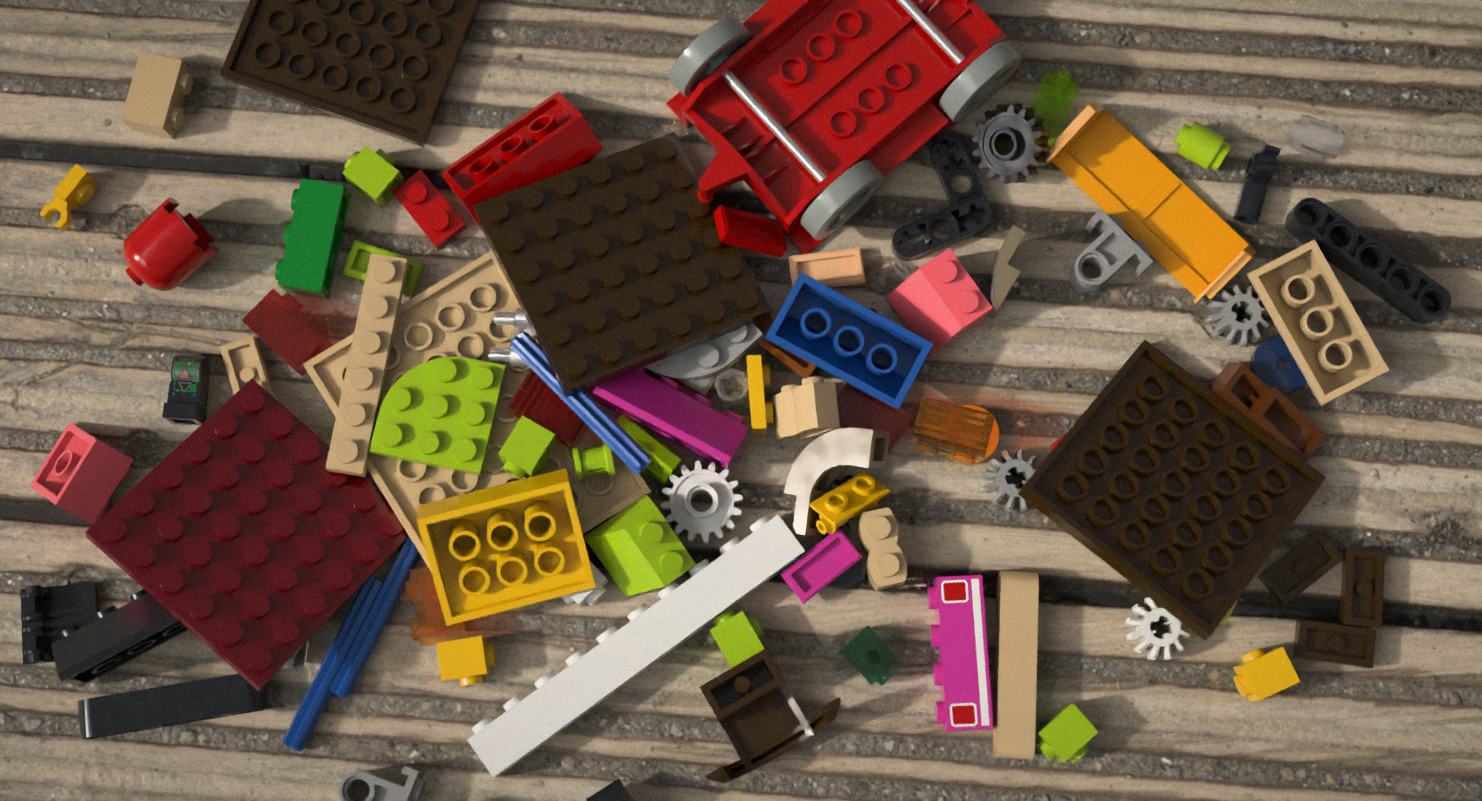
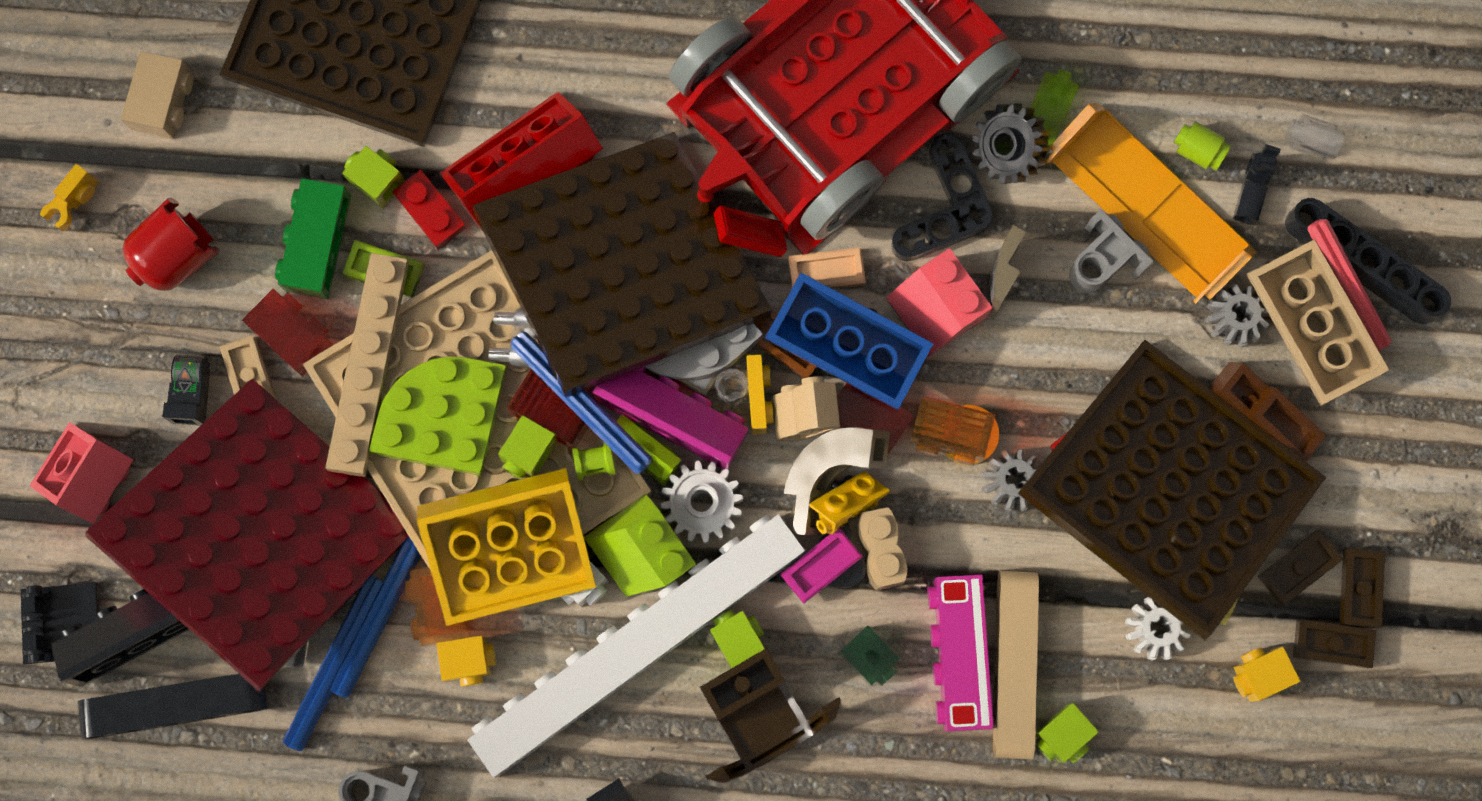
dark blue piece [1250,335,1307,395] -> none
none -> coral axle [1308,218,1391,351]

